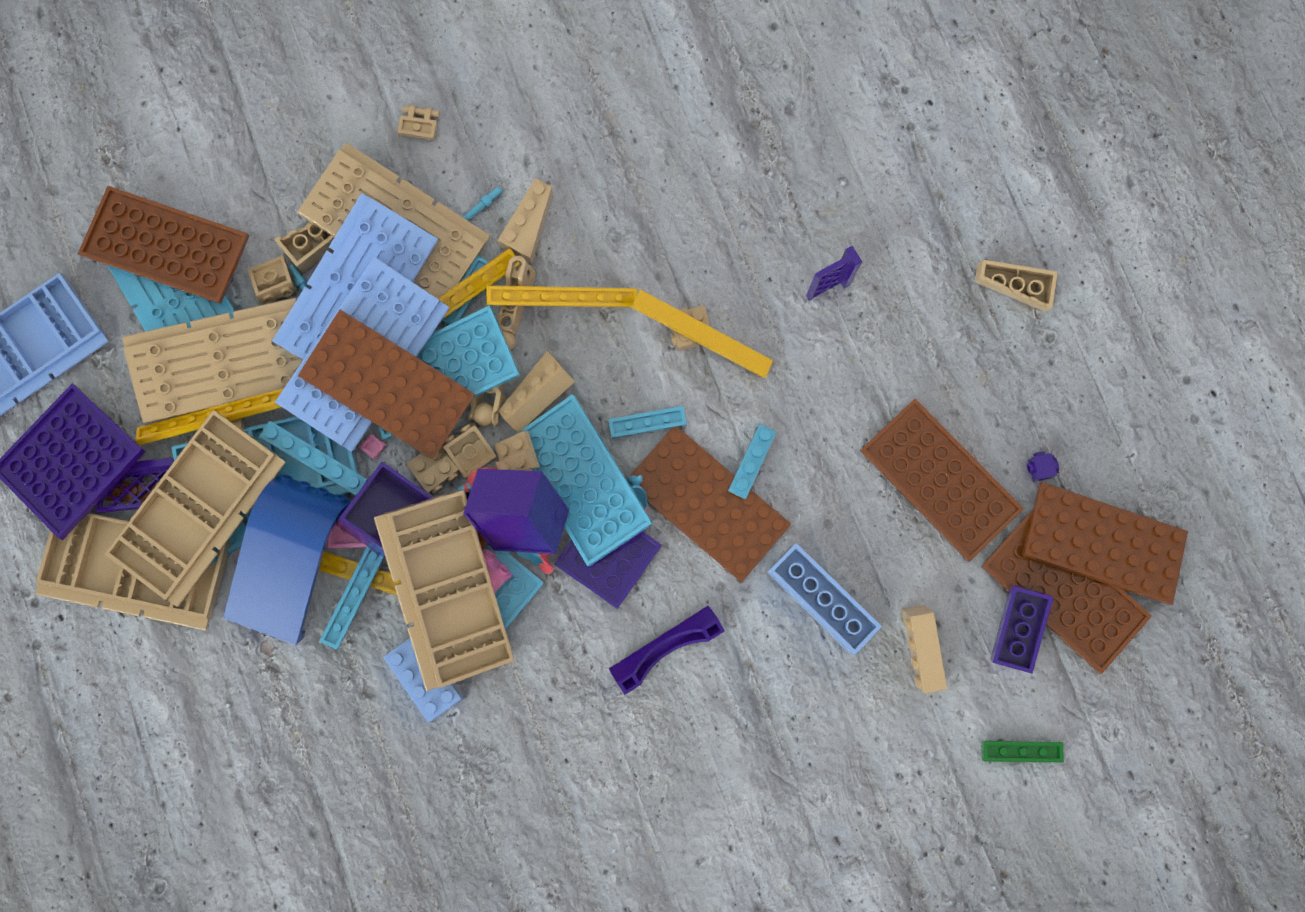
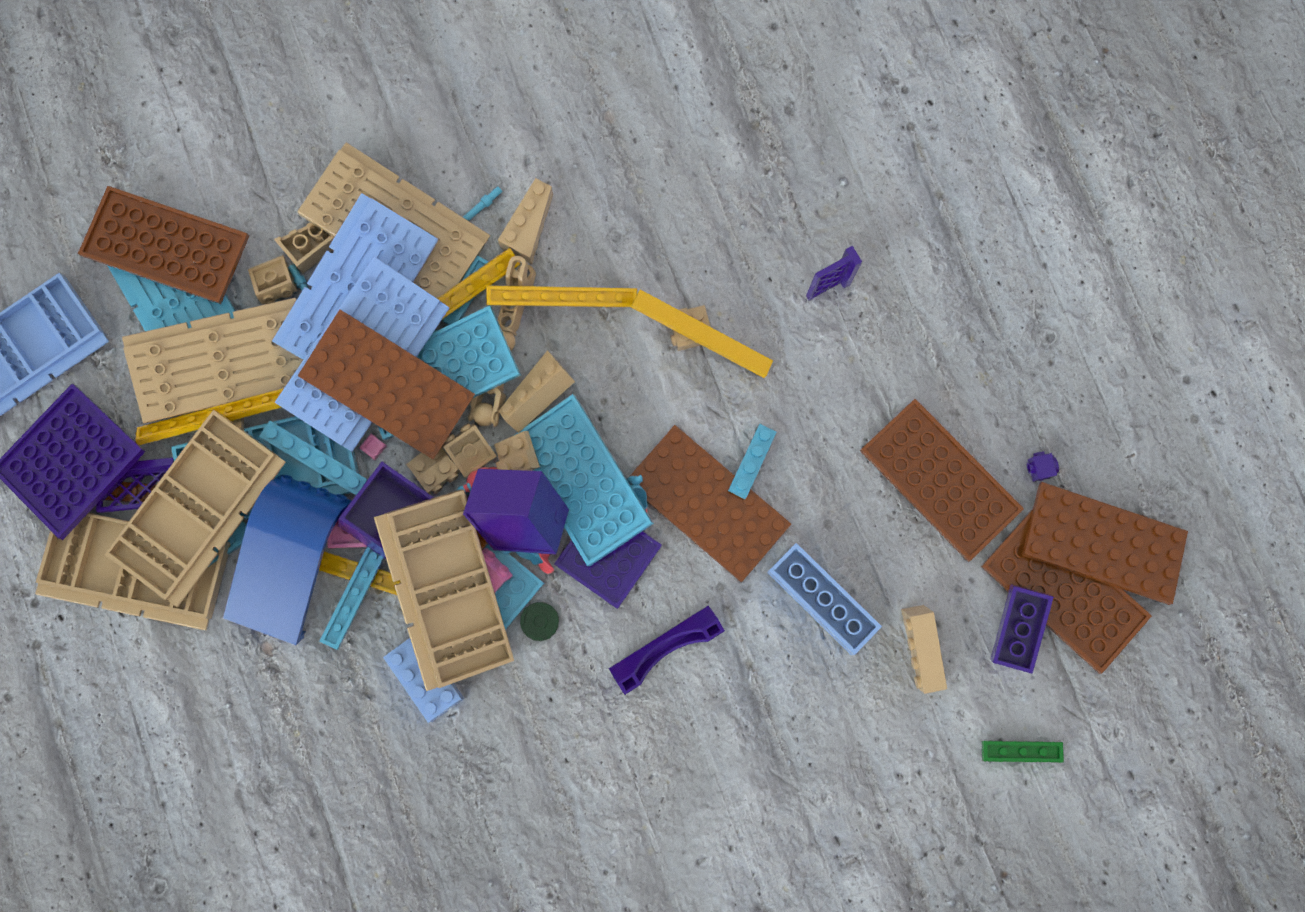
tan plate [397,105,440,141] -> none
medium azure plate [608,406,687,439] -> none
tan wedge [975,260,1058,312] -> none
none -> dark green tile [520,602,559,641]

